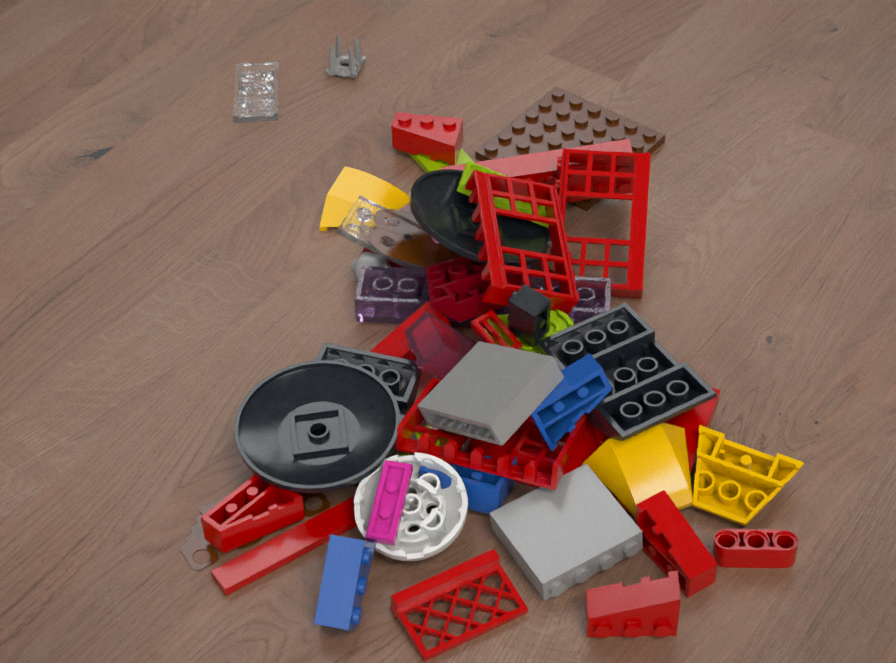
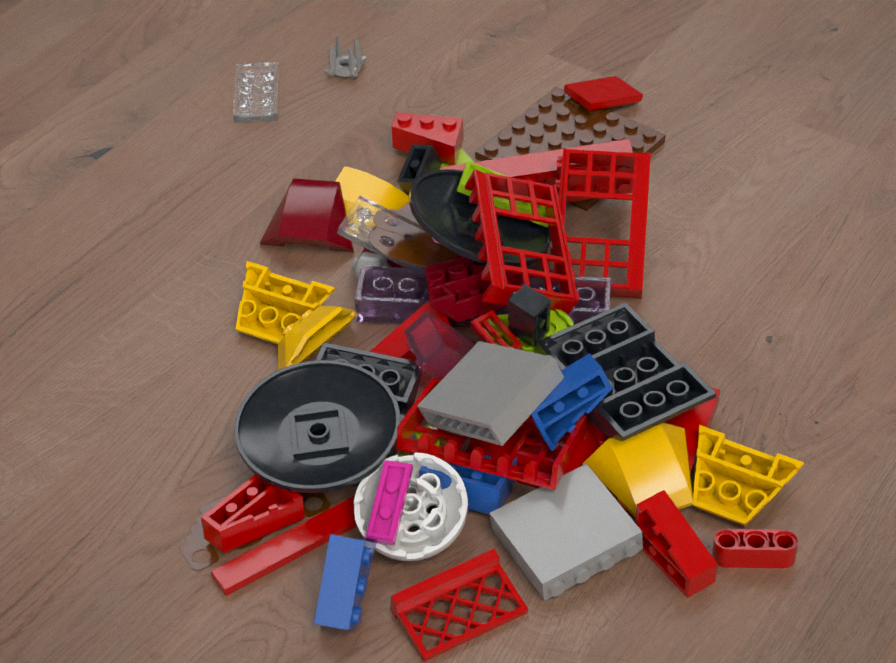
red wedge [585,570,681,638] -> none
none -> yellow wedge [235,261,335,344]
none -> dark red wedge [260,178,354,252]
none -> yellow wedge [278,306,358,370]
none -> black brick [397,144,442,196]
none -> red tile [563,76,643,111]

